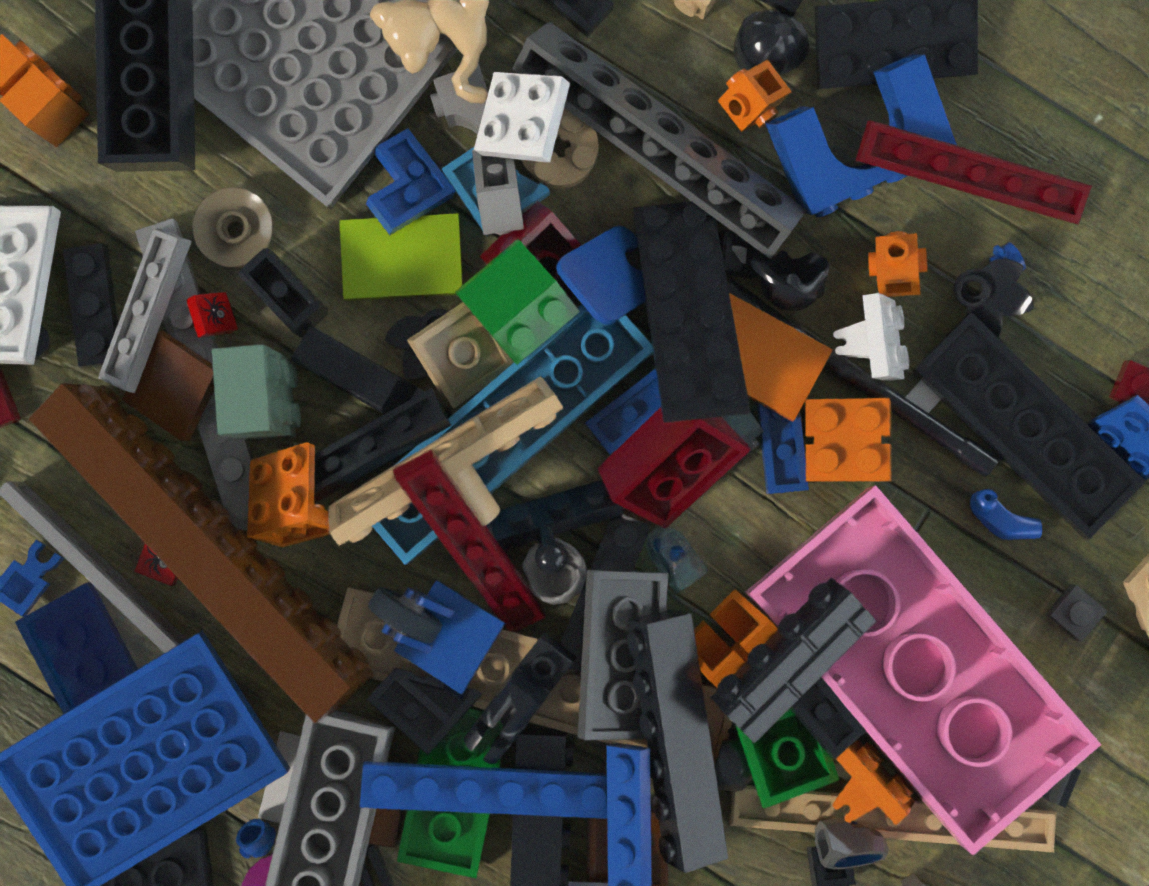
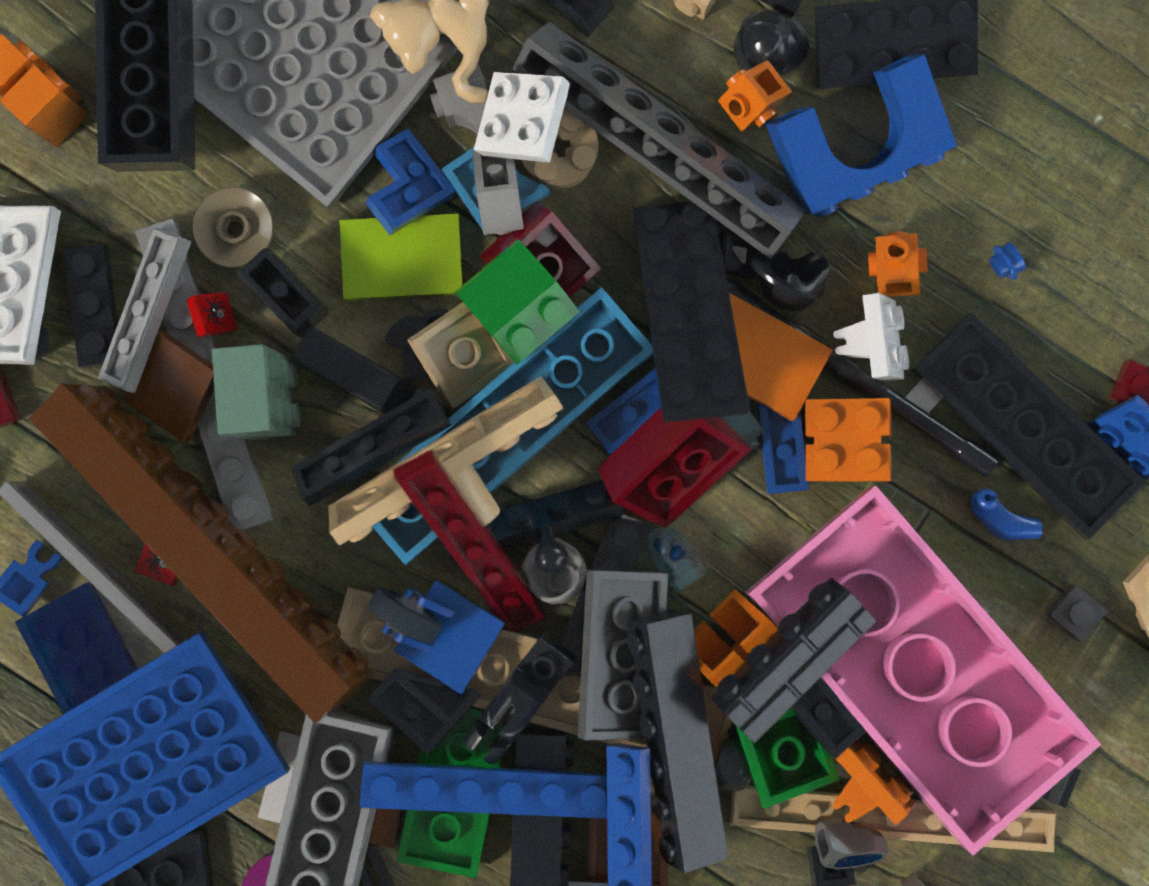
blue plate [236,819,276,859] -> none
orange bracket [247,442,331,548] -> none
blue piece [556,226,646,325] -> none
dark red tile [855,120,1092,225] -> none
black plate [954,258,1034,338] -> none

